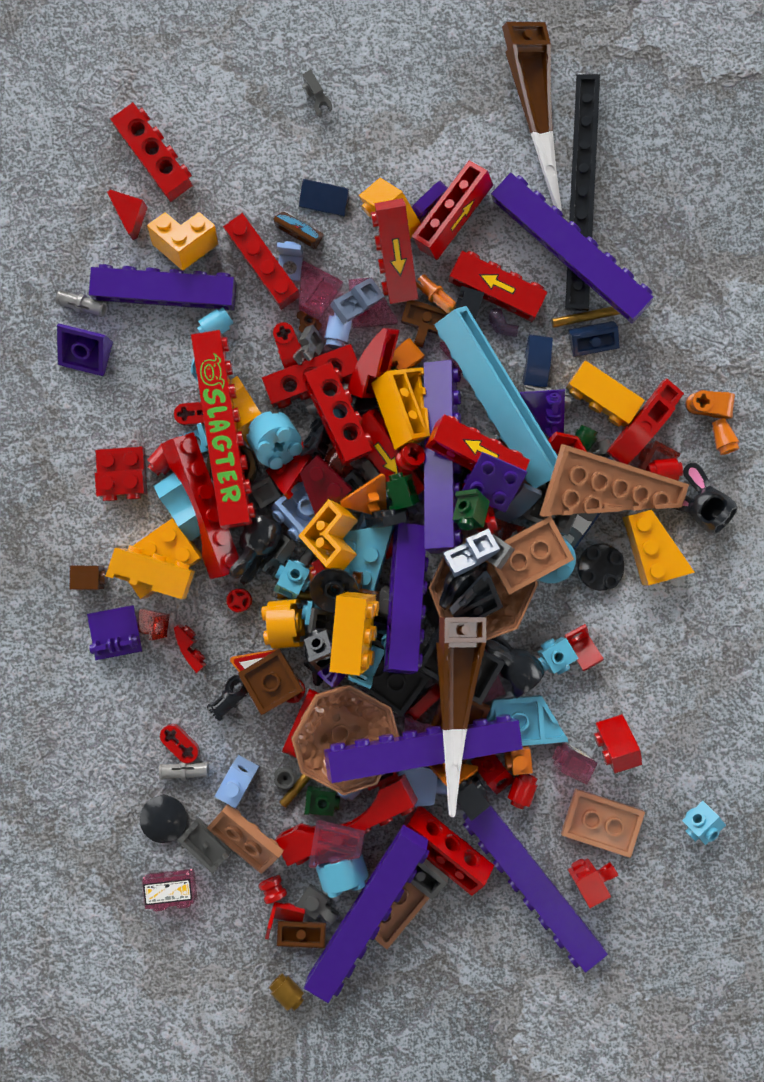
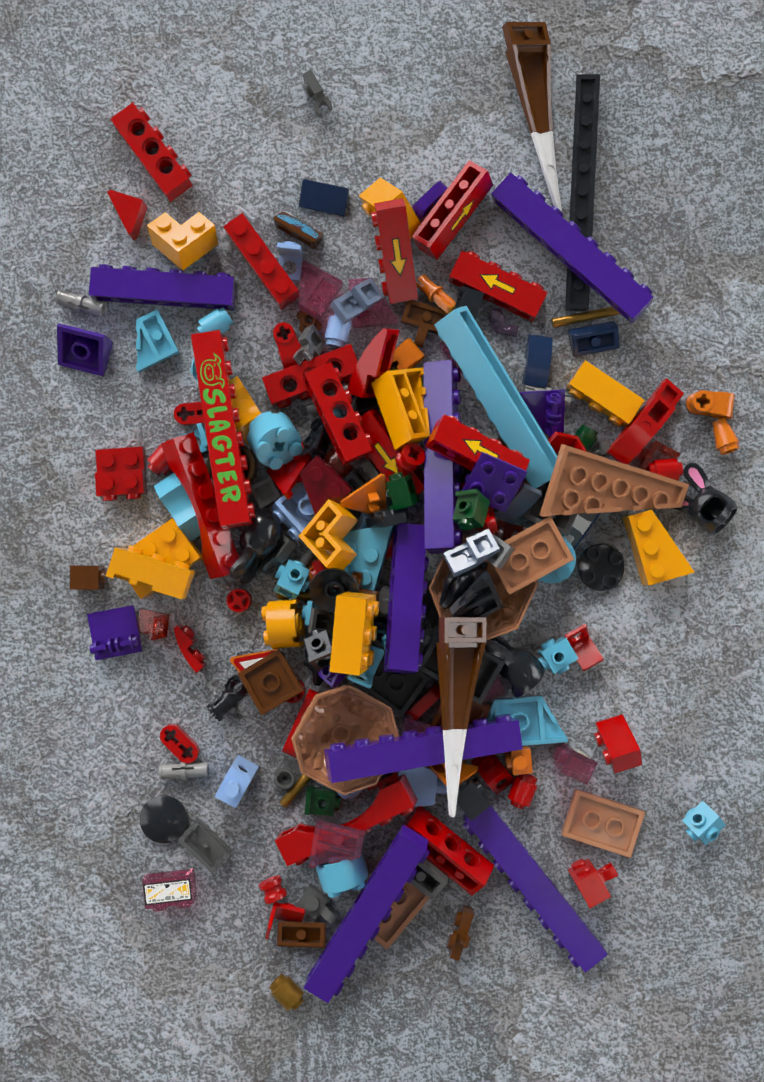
nougat plate [207,804,284,874] -> none
none -> medium azure wing [136,309,180,373]
none -> reddish brown plate [446,905,474,961]

